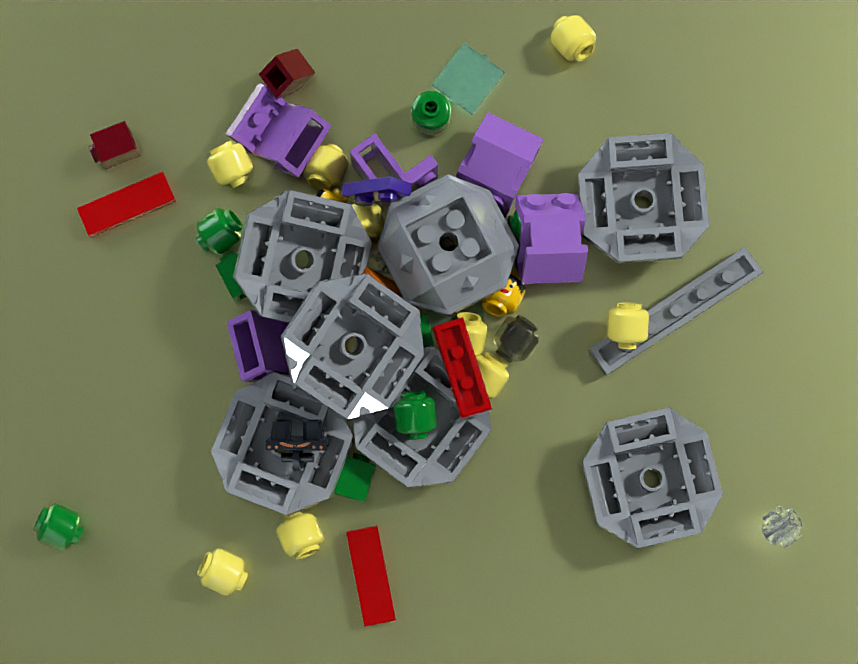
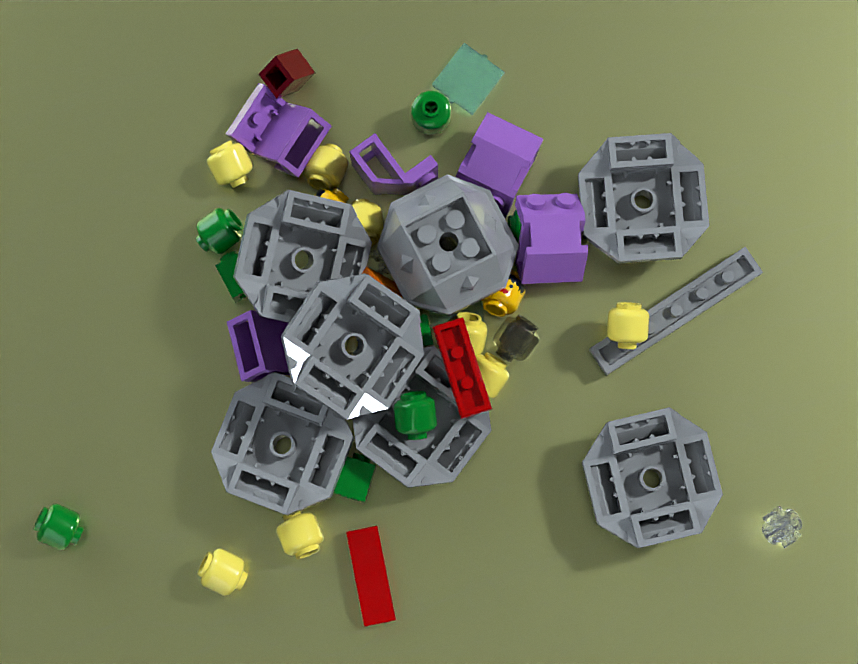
red tile [77,171,176,238] -> none
dark red brick [89,121,140,170] -> none
black hips [266,419,329,472] -> none
dark purple plate [342,176,411,206] -> none
light yellow head [551,15,597,61] -> none

